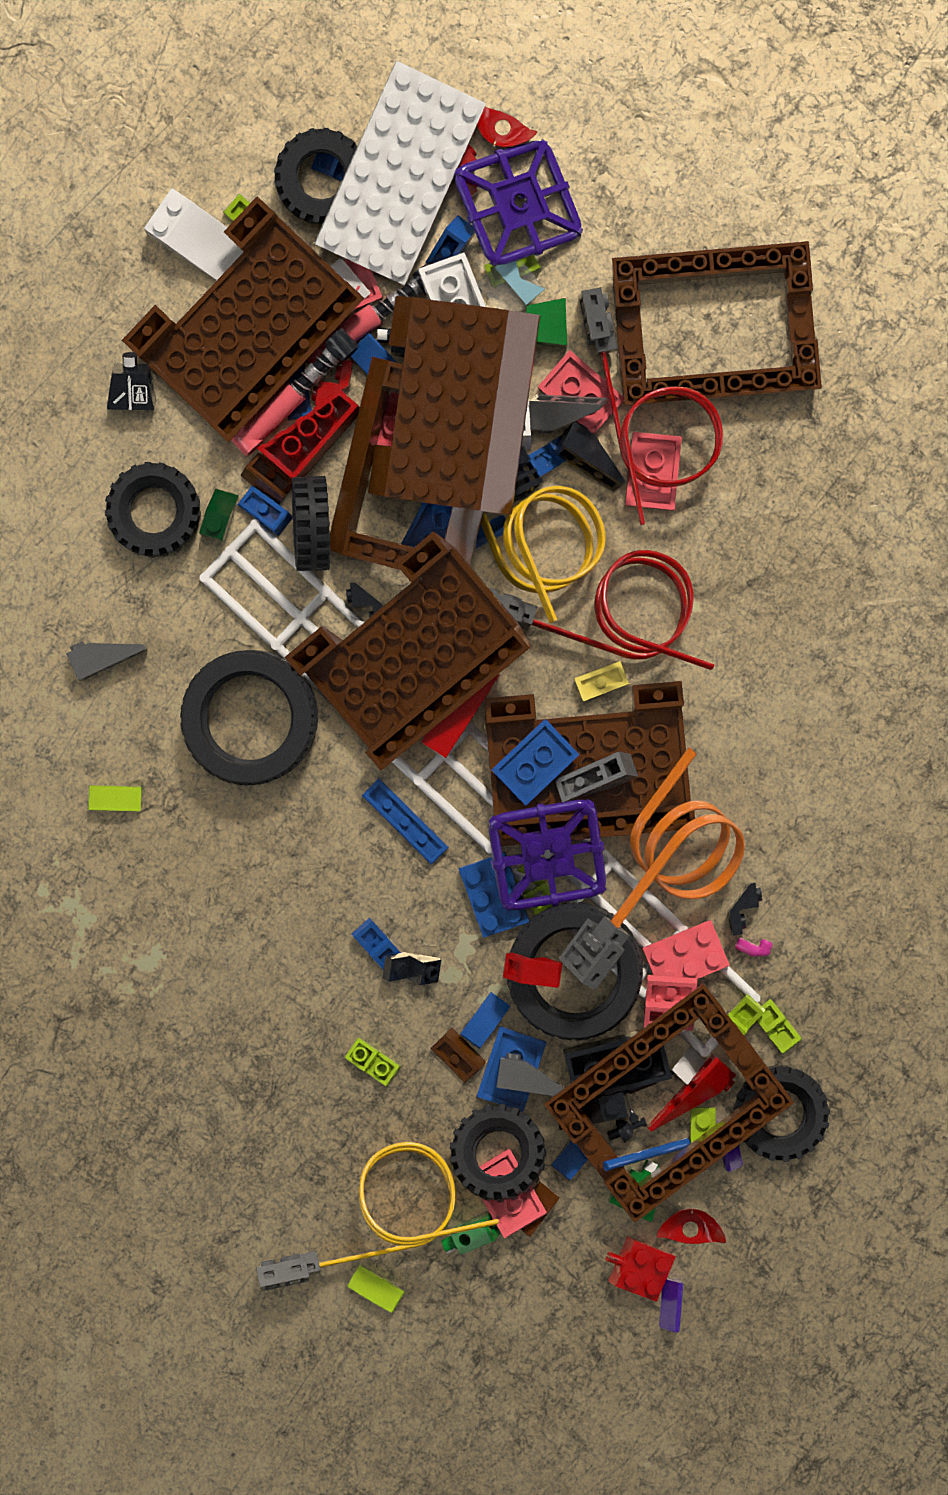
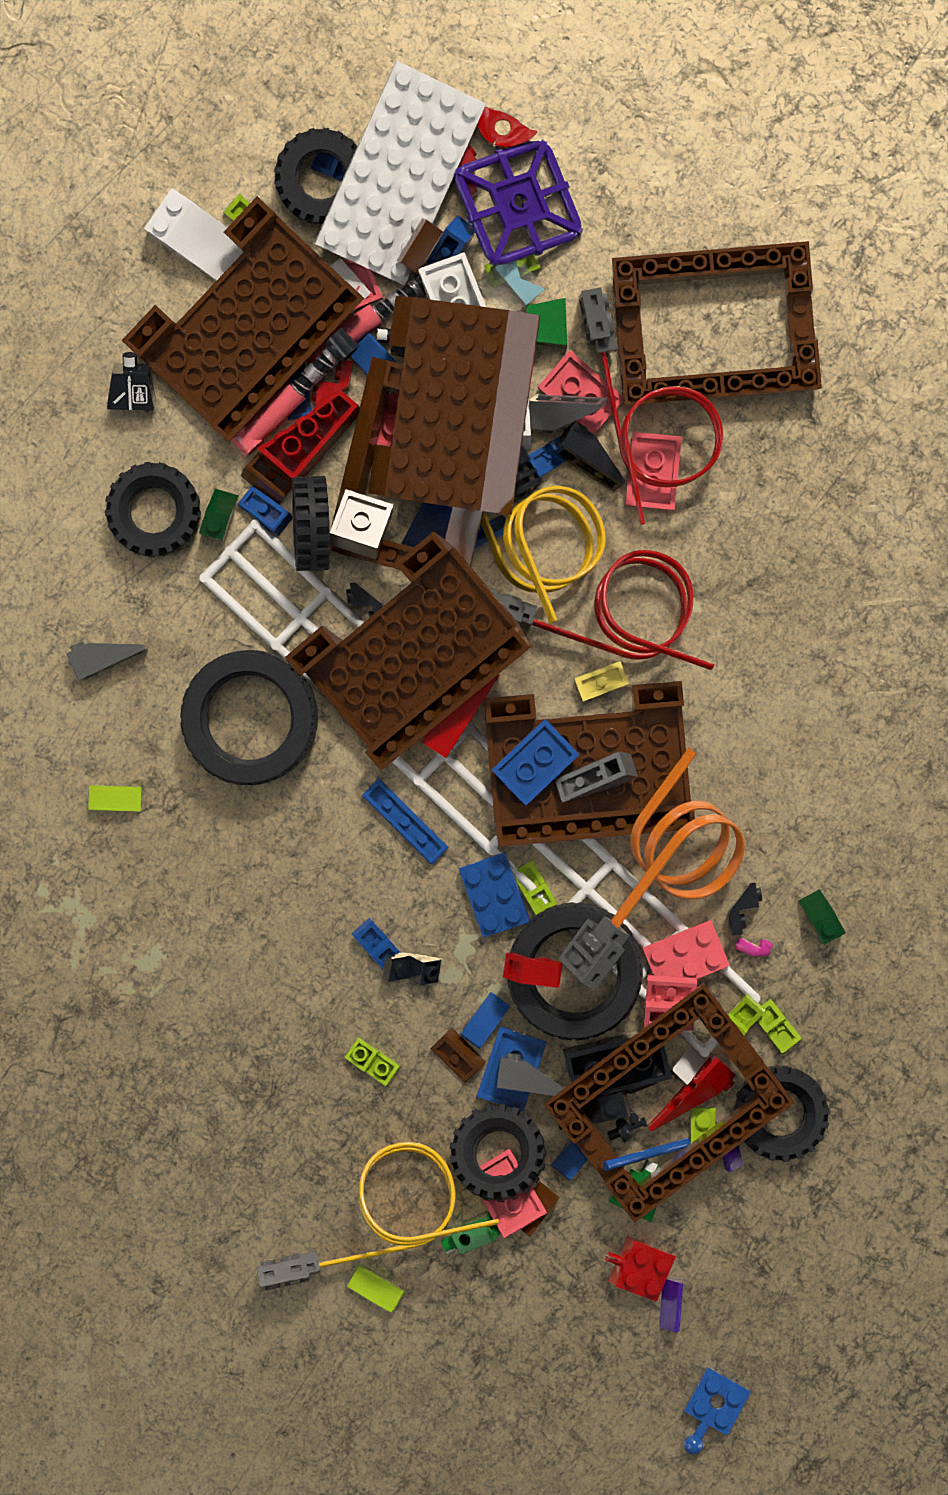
dark purple plate [489,799,606,911] -> none
red piece [656,1208,726,1244] -> none
none -> container [330,489,393,560]
none -> reddish brown slope [397,218,443,274]
none -> blue plate [683,1367,751,1455]
none -> dark green slope [798,889,846,945]

